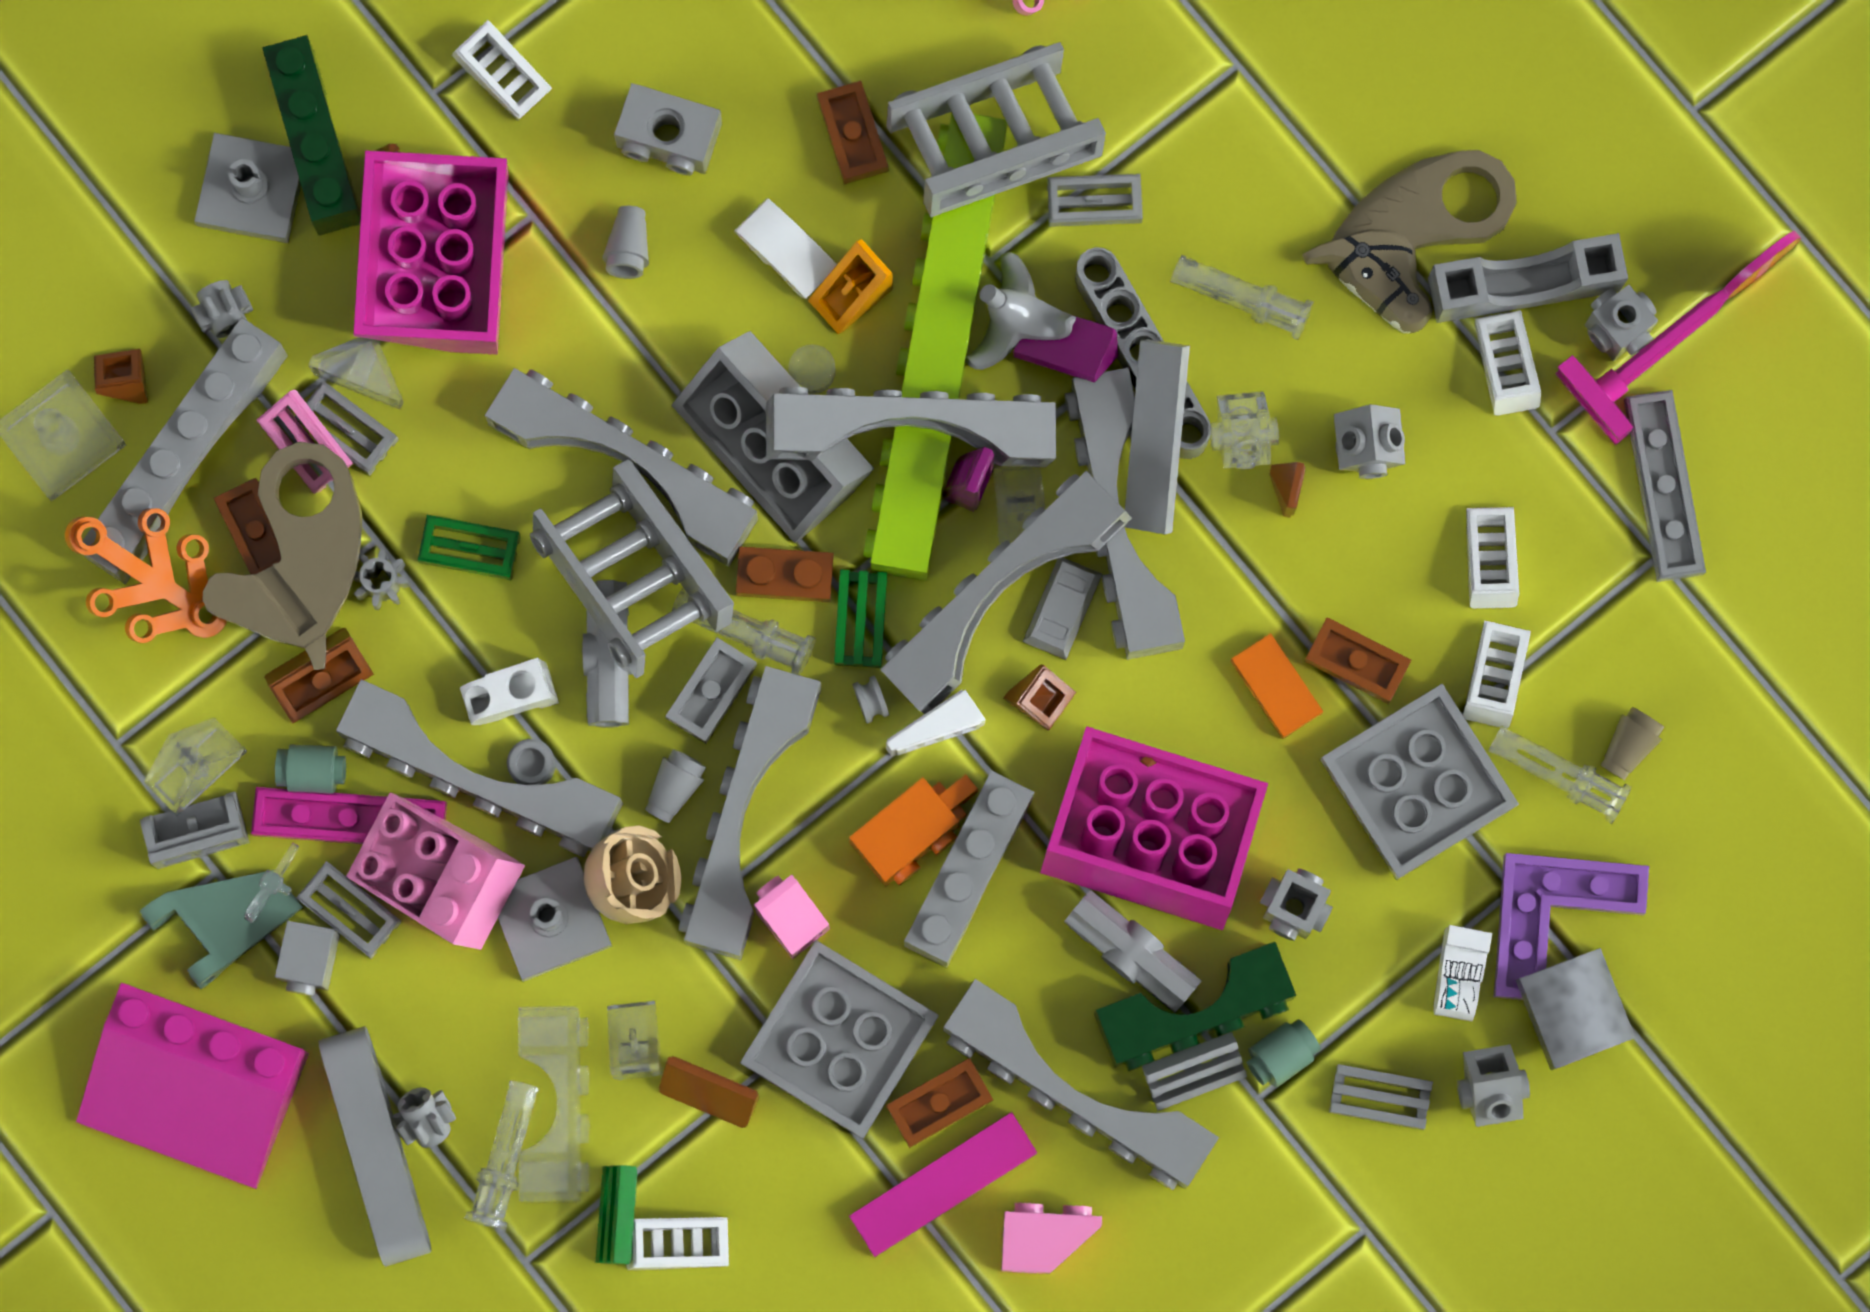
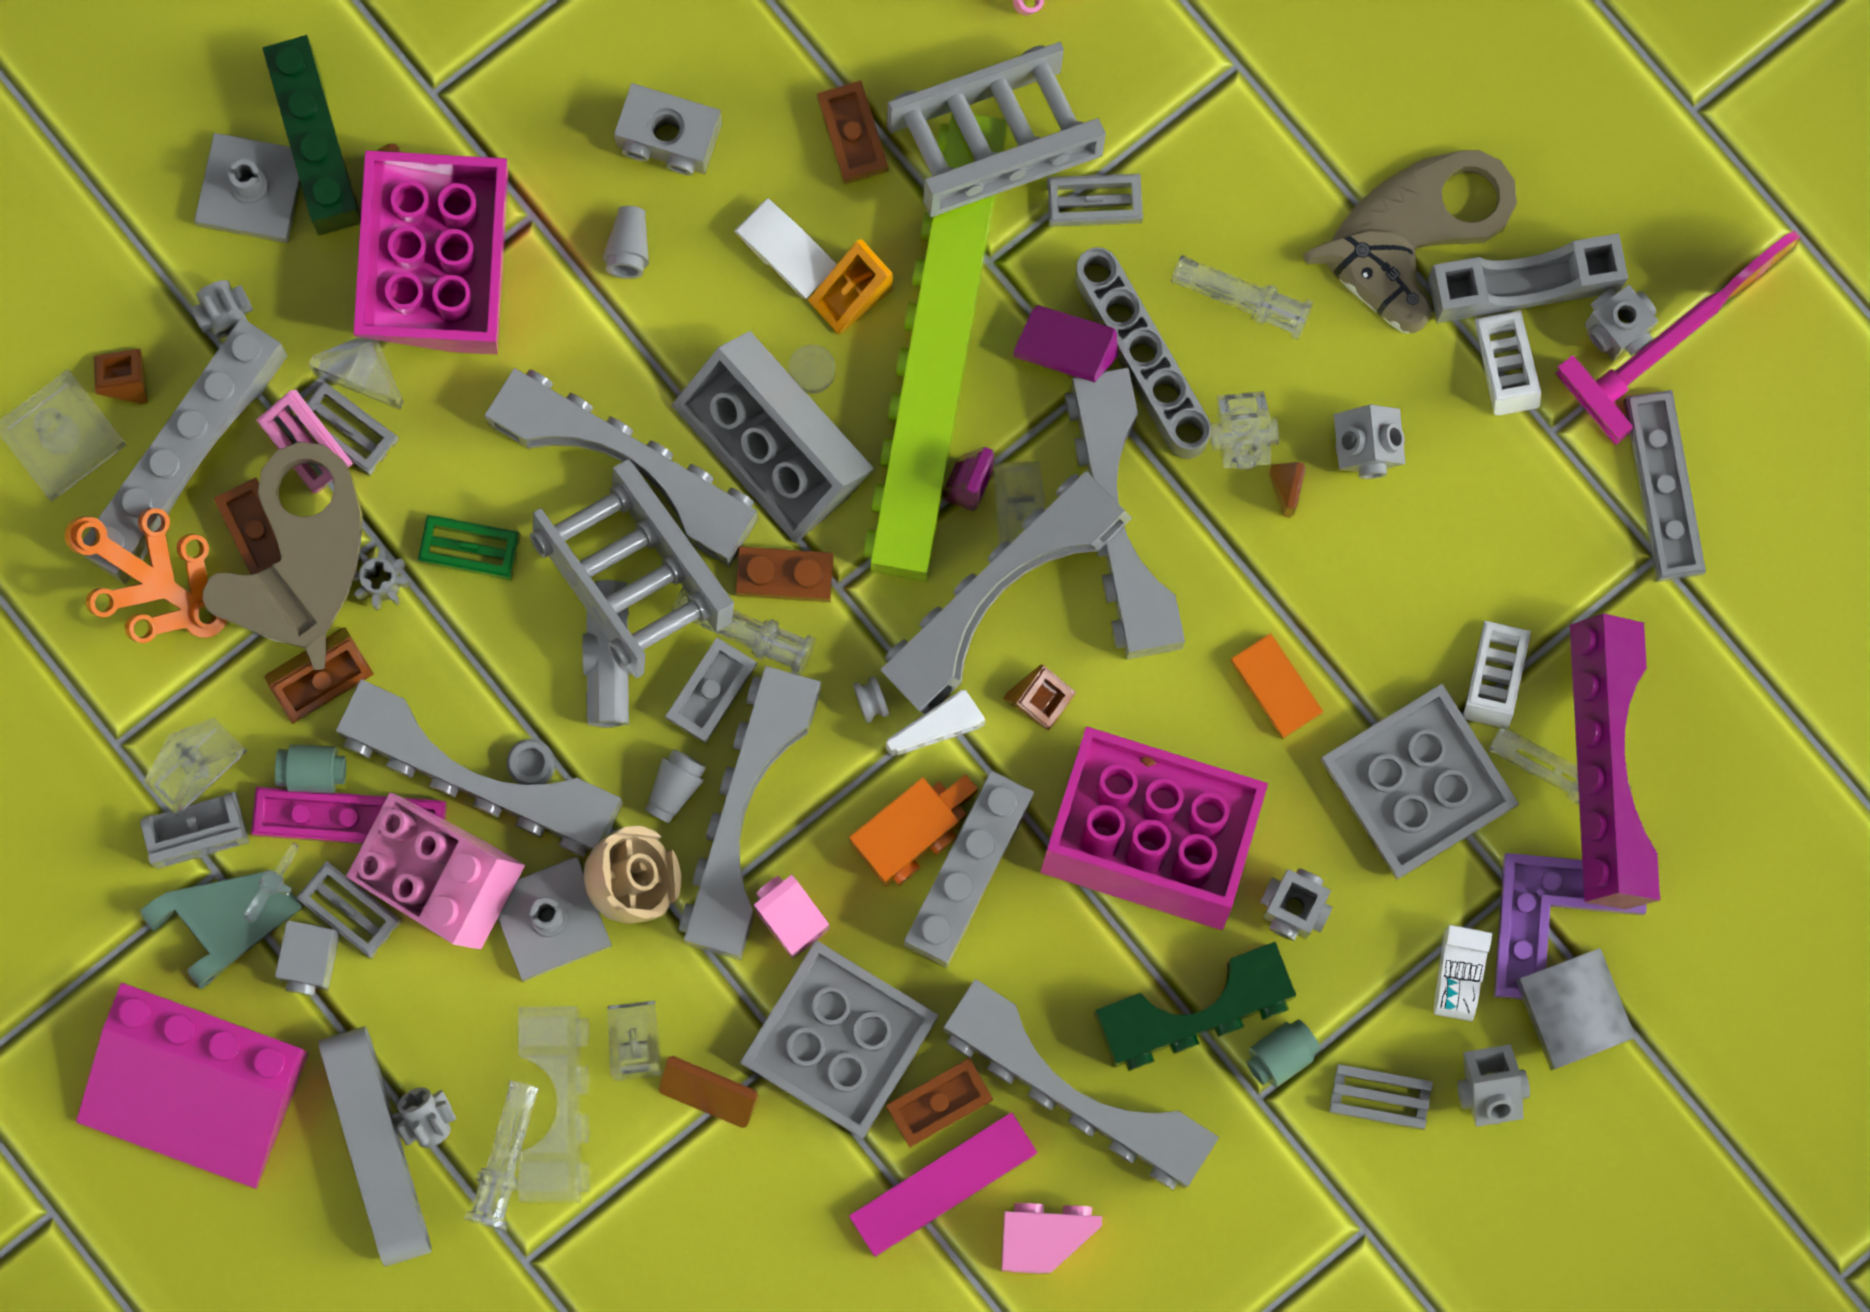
white slope [452,20,552,120] -> none
white leg [460,657,559,725] -> none
green tile [595,1165,638,1264] -> none
white slope [627,1217,729,1270] -> none
light grey arch [766,386,1056,467] -> none
green tile [834,569,887,668] -> none
light grey piece [965,252,1076,370] -> none
light grey tile [1023,557,1102,660] -> none
light grey piece [1064,890,1201,1013] -> none
light grey tile [1124,339,1190,534] -> none
light grey tile [1142,1032,1247,1111] -> none
dark orange plate [1304,617,1412,704] -> none
white slope [1466,507,1519,609] -> none
dark tan cone [1600,707,1664,781] -> none
none -> magenta arch [1570,613,1660,910]

